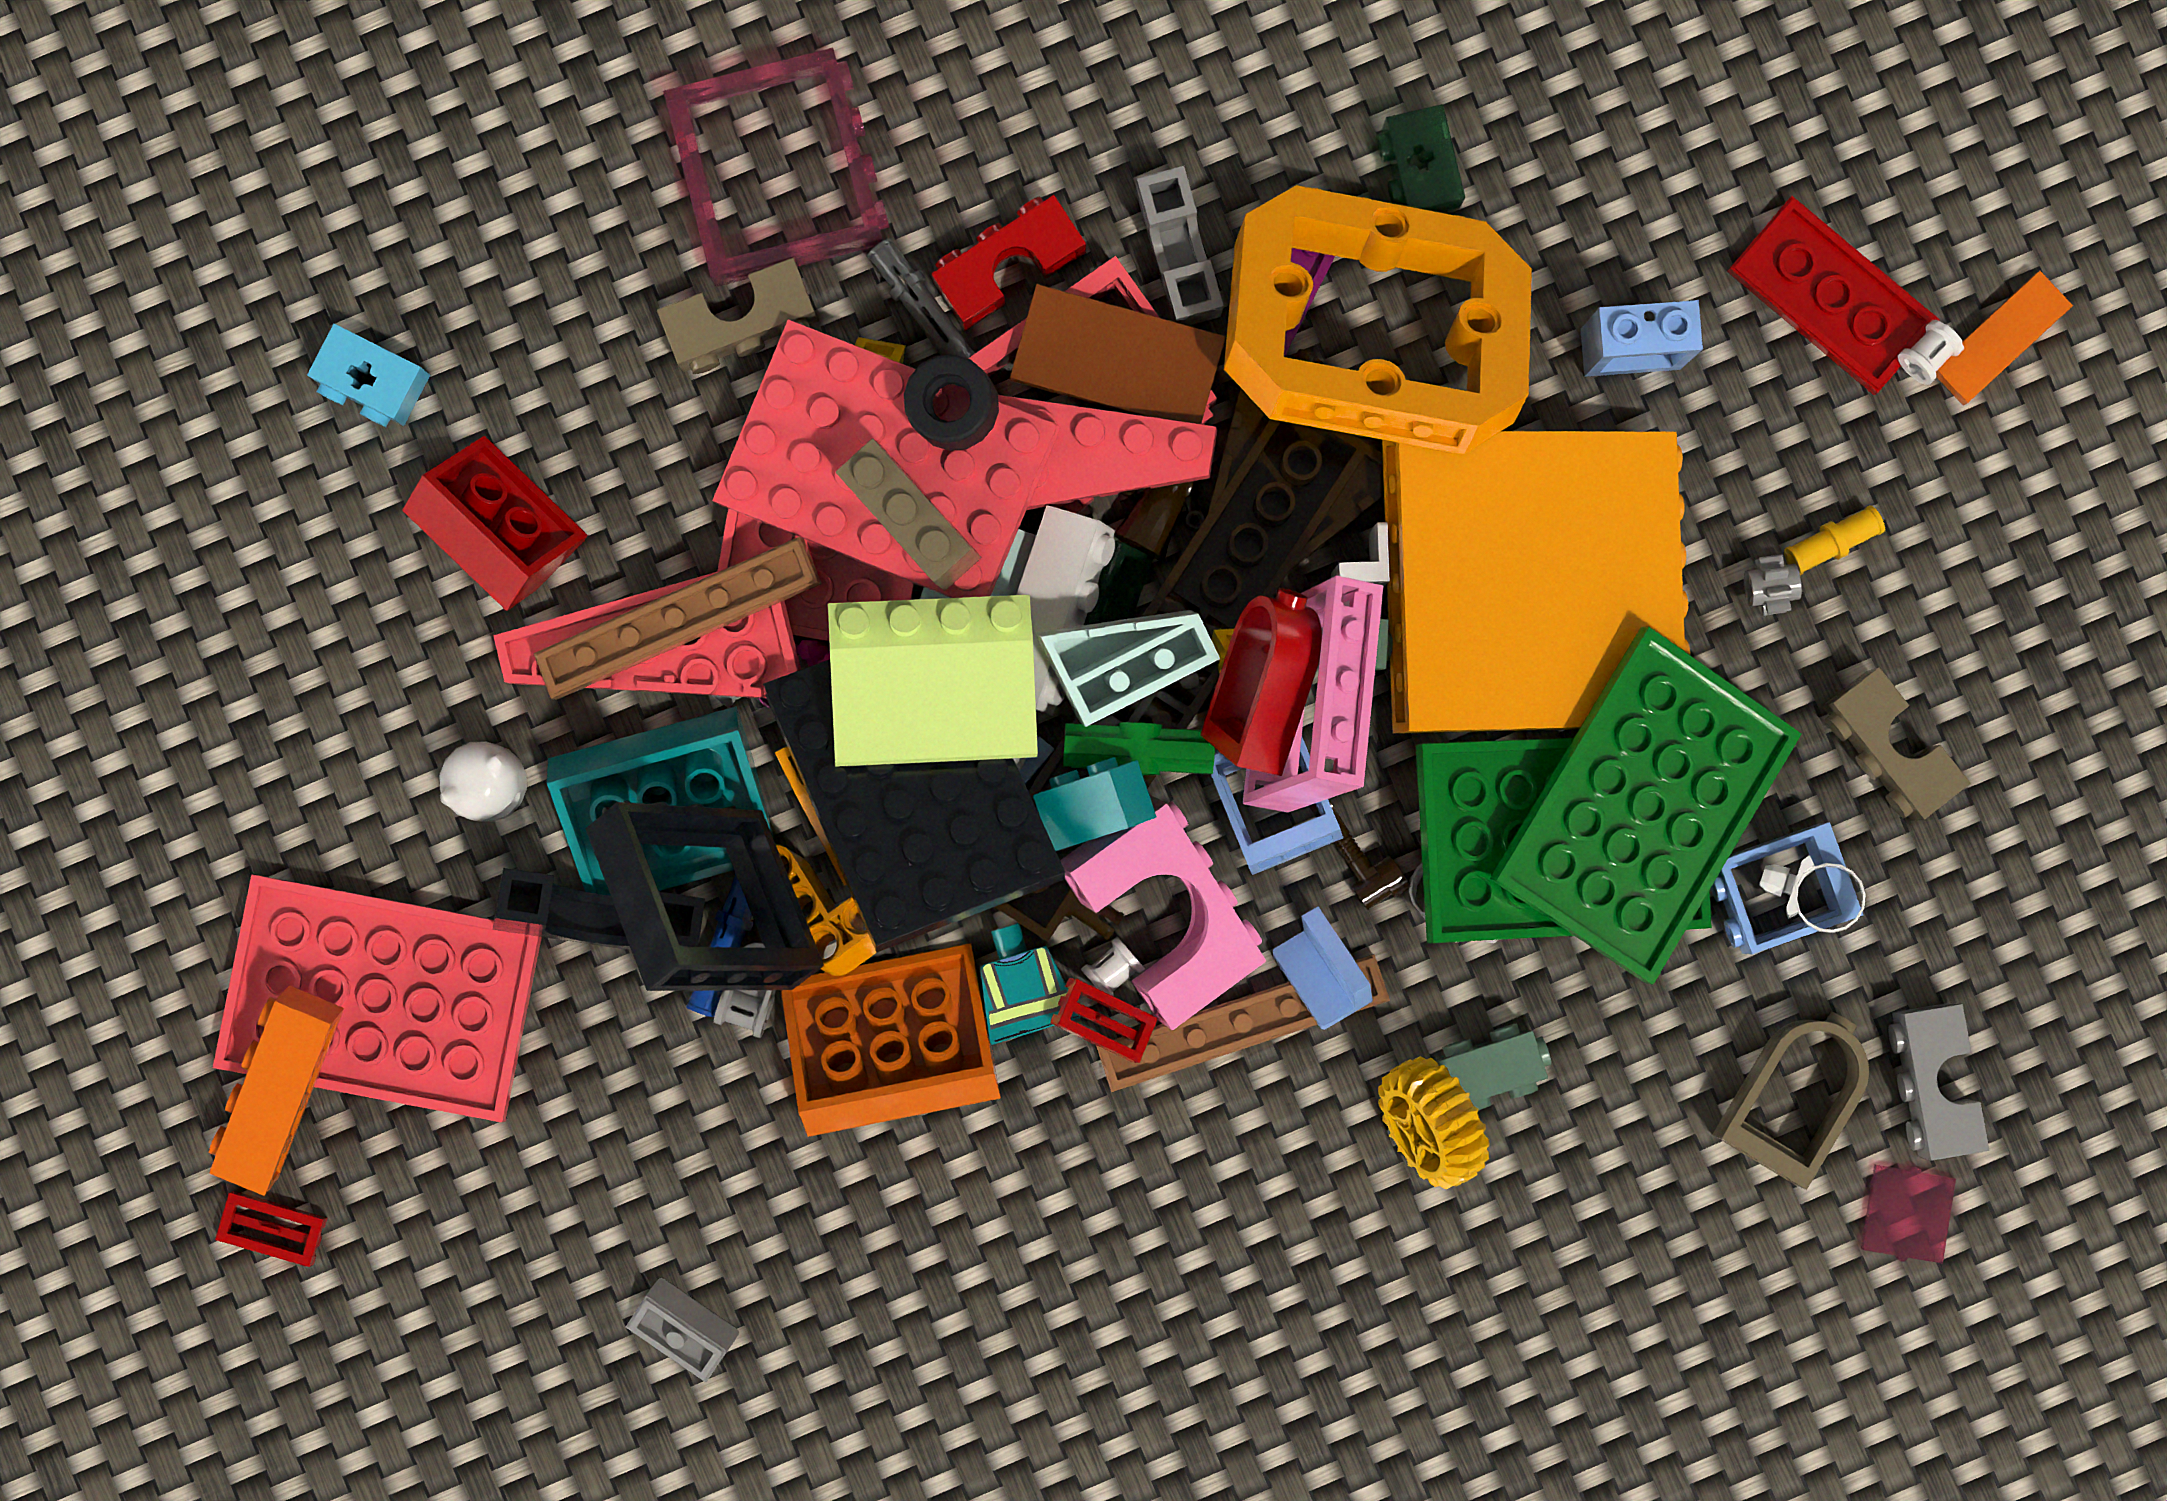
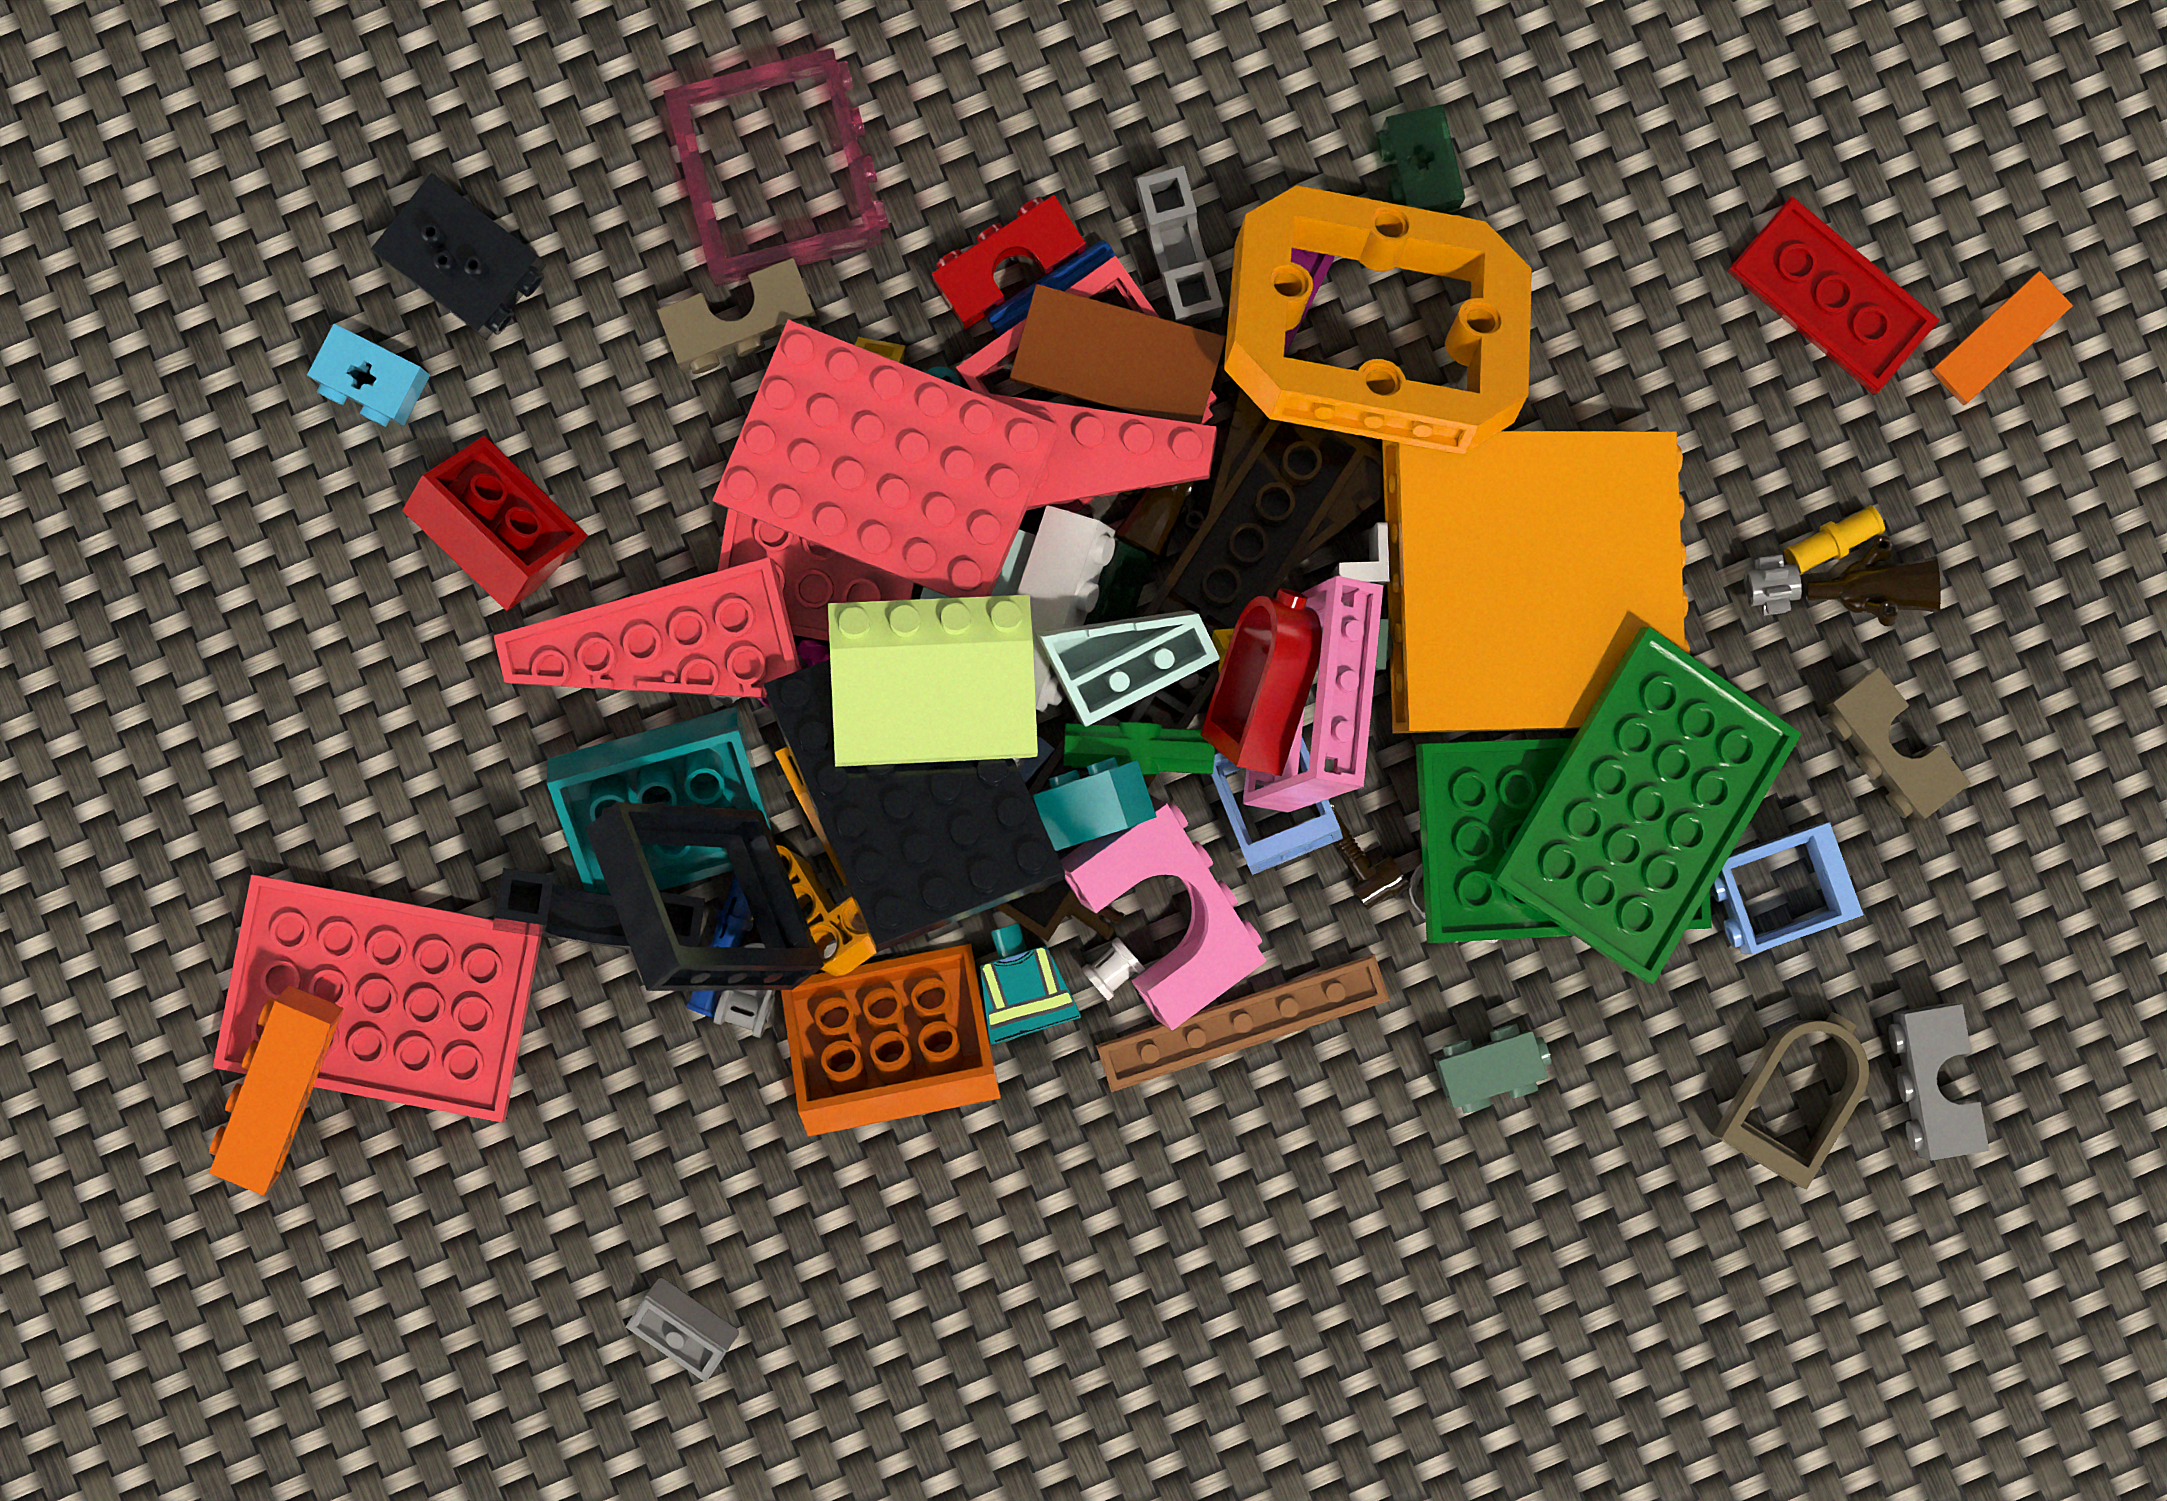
red tile [215,1191,328,1267] -> none
white piece [440,741,527,822] -> none
medium nougat tile [533,537,822,700] -> none
dark tan arch [836,438,982,591] -> none
dark grey pin [866,238,975,358] -> none
black tyre [904,354,999,451] -> none
red tile [1050,978,1158,1063] -> none
light blue panel [1272,906,1373,1029] -> none
yellow gear [1378,1056,1490,1189] -> none
light blue window [1580,300,1703,377] -> none
white piece [1759,855,1866,933] -> none
clear pink piece [1861,1164,1956,1264] -> none
white bush [1898,320,1964,385] -> none
none -> black piece [371,173,546,341]
none -> blue axle [987,240,1116,336]
none -> dark brown piece [1807,535,1941,626]

